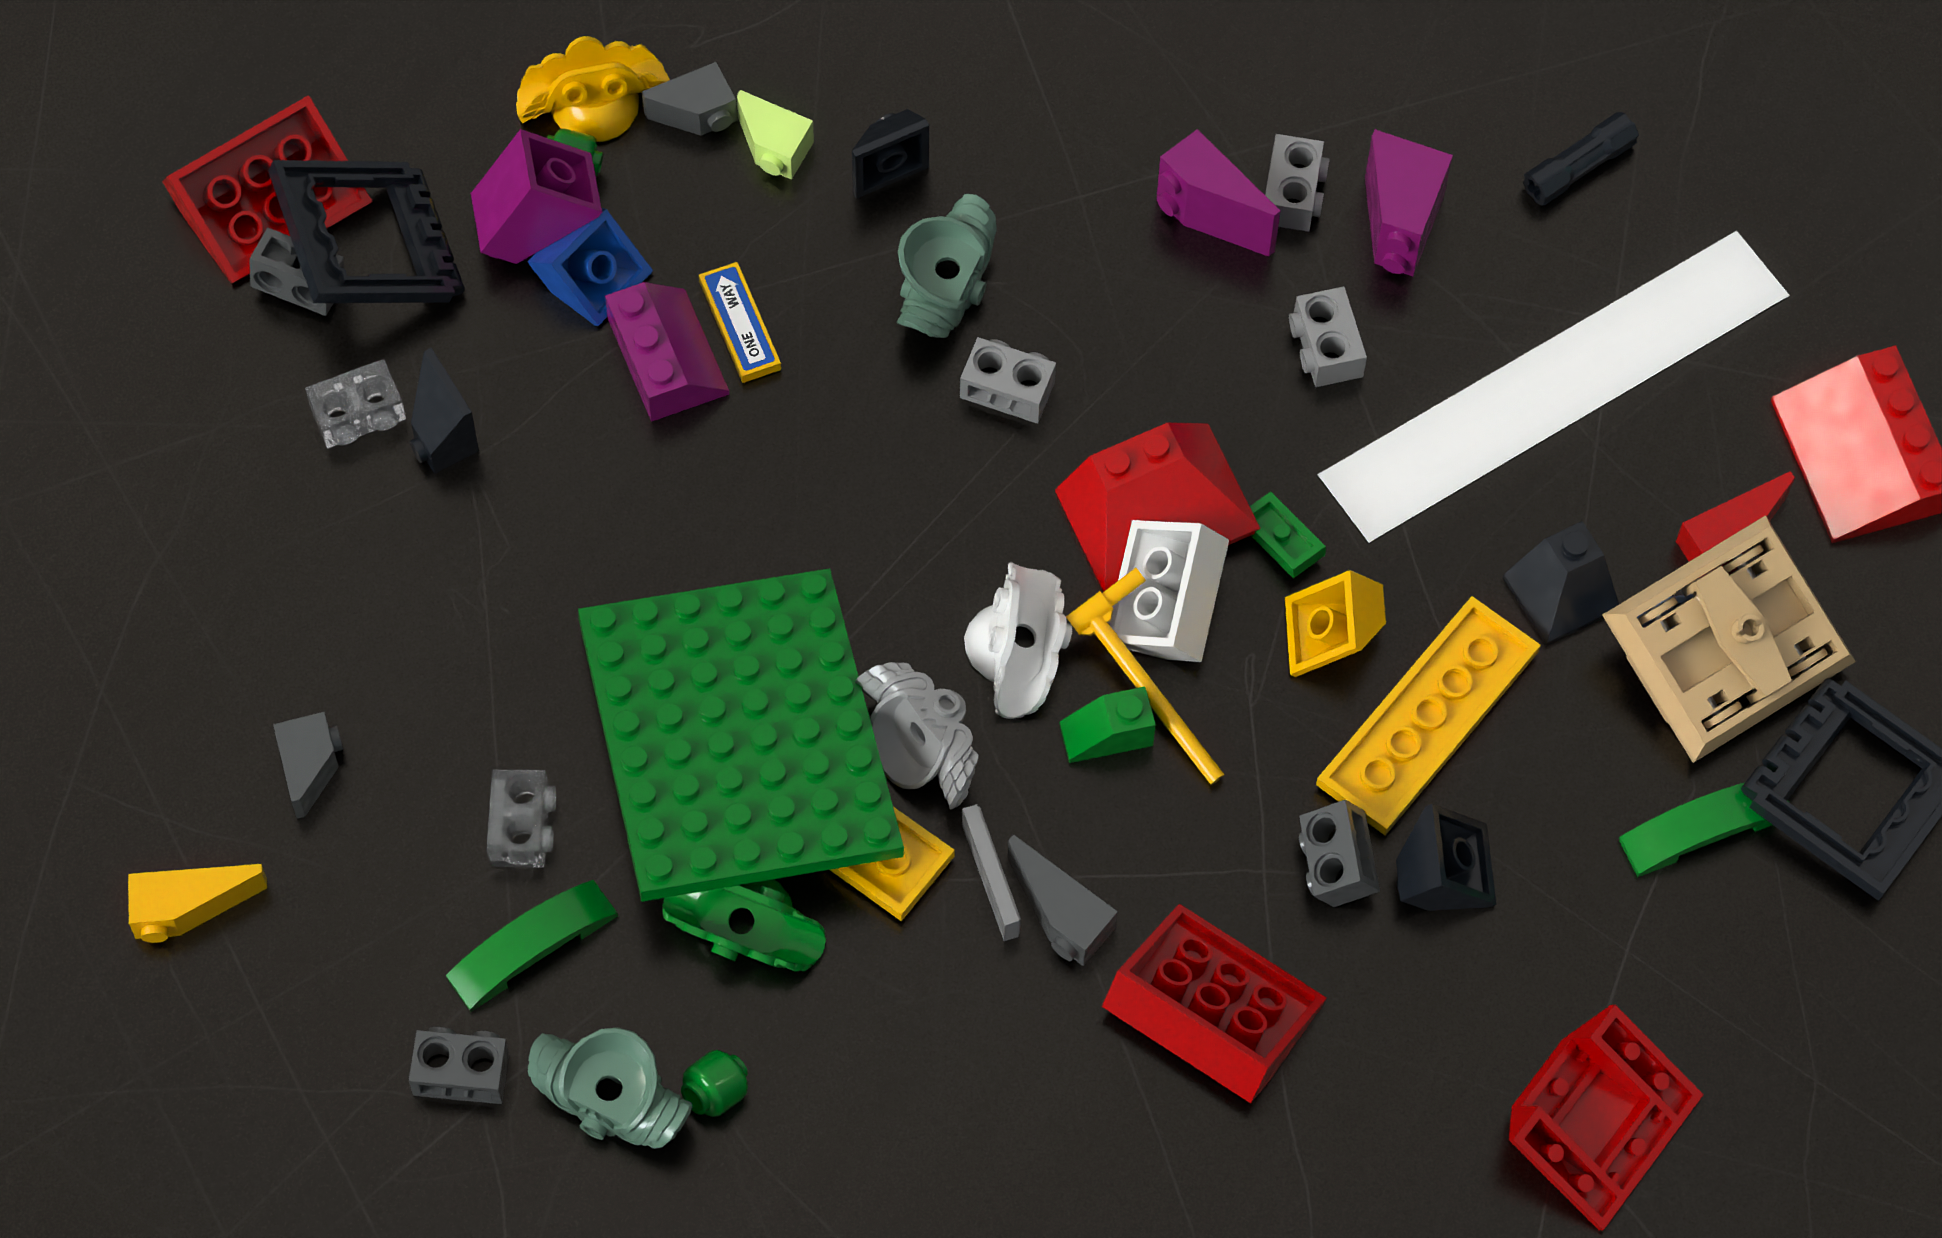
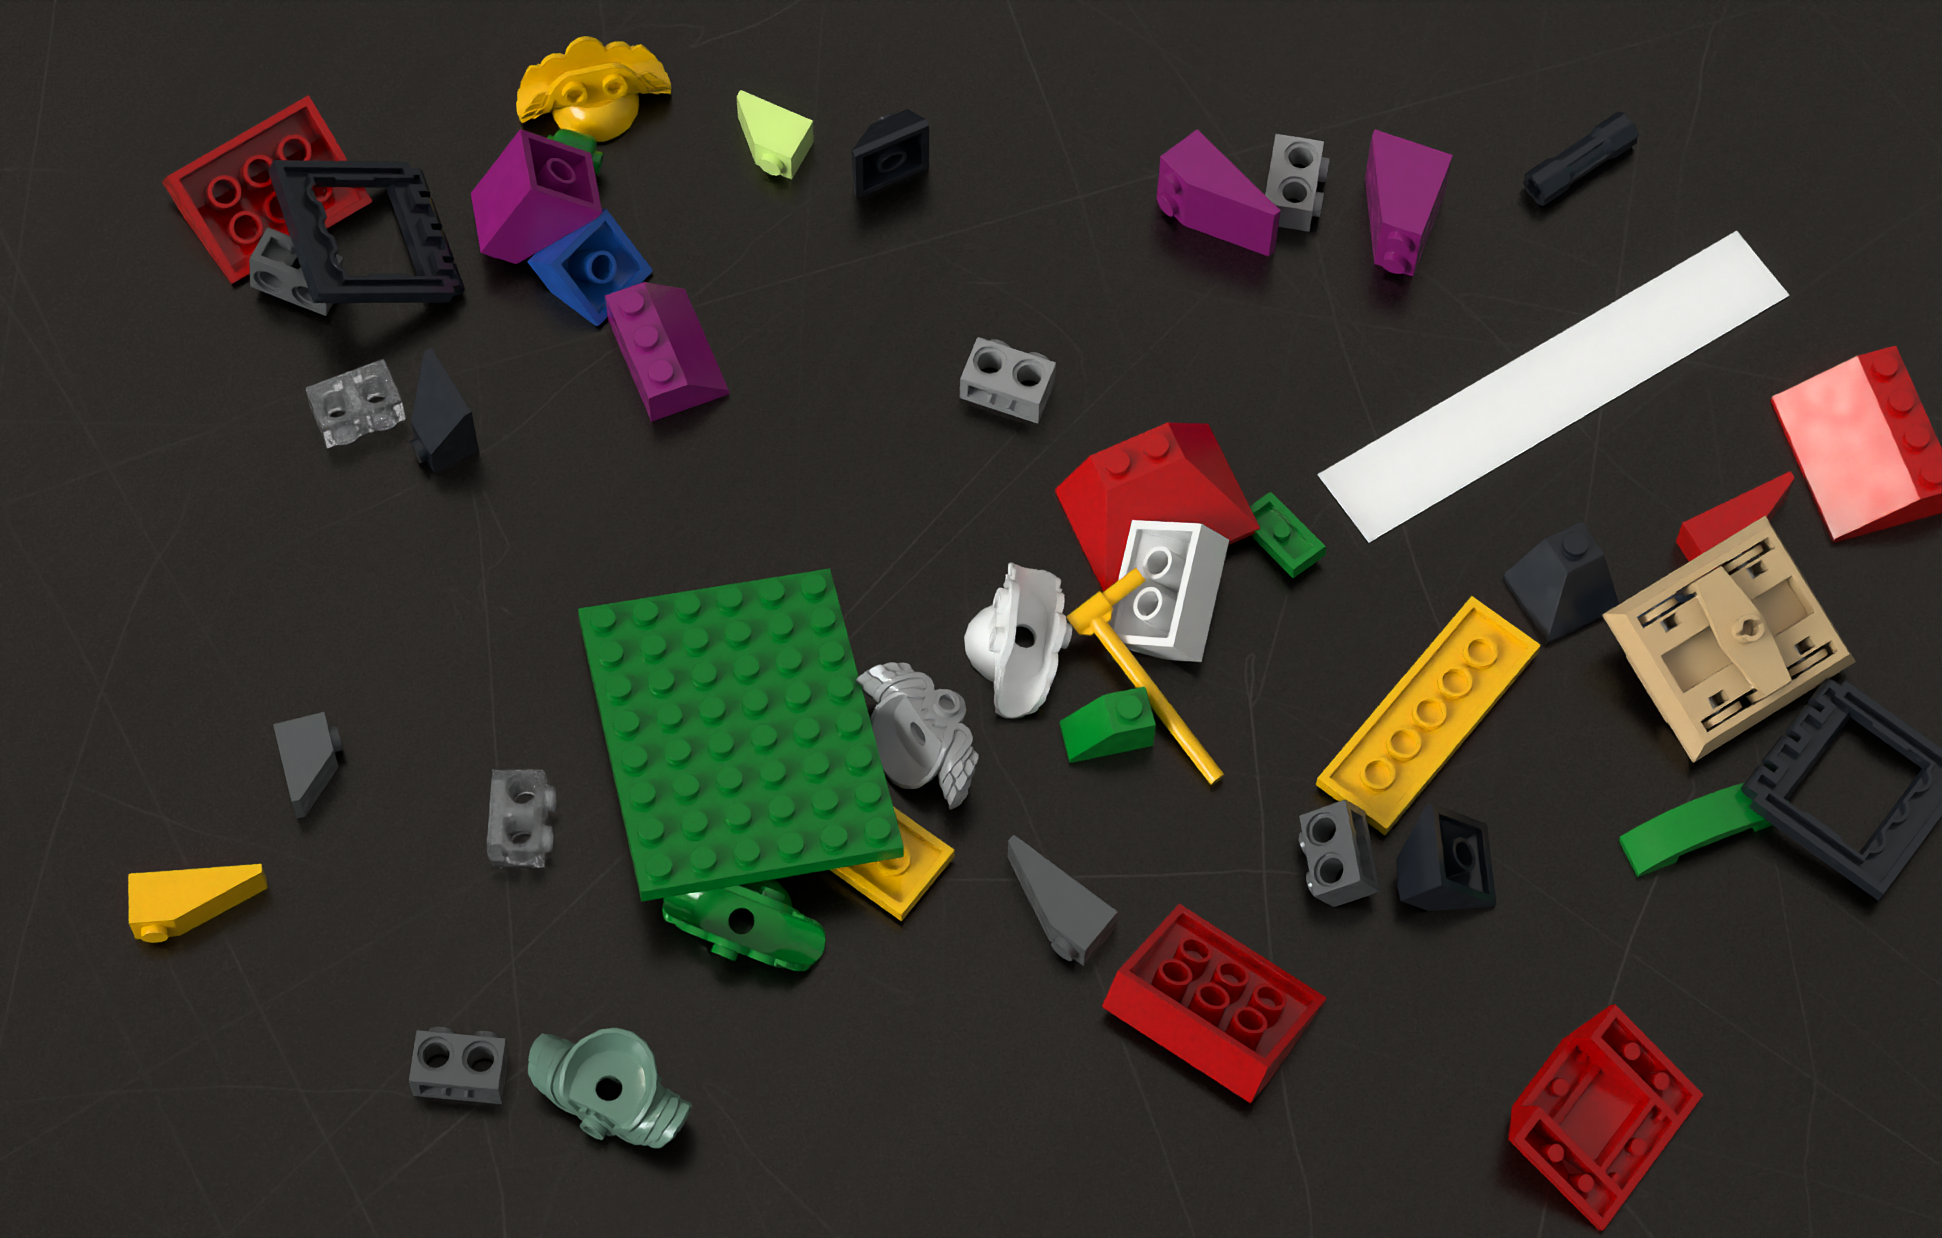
green slope [446,880,618,1012] -> none
dark grey slope [642,62,738,136] -> none
green head [681,1050,748,1117] -> none
tile [699,262,781,383] -> none
sand green piece [897,194,997,338] -> none
light grey tile [962,804,1021,941] -> none
yellow slope [1285,570,1386,677] -> none
light grey brick [1289,286,1367,387] -> none

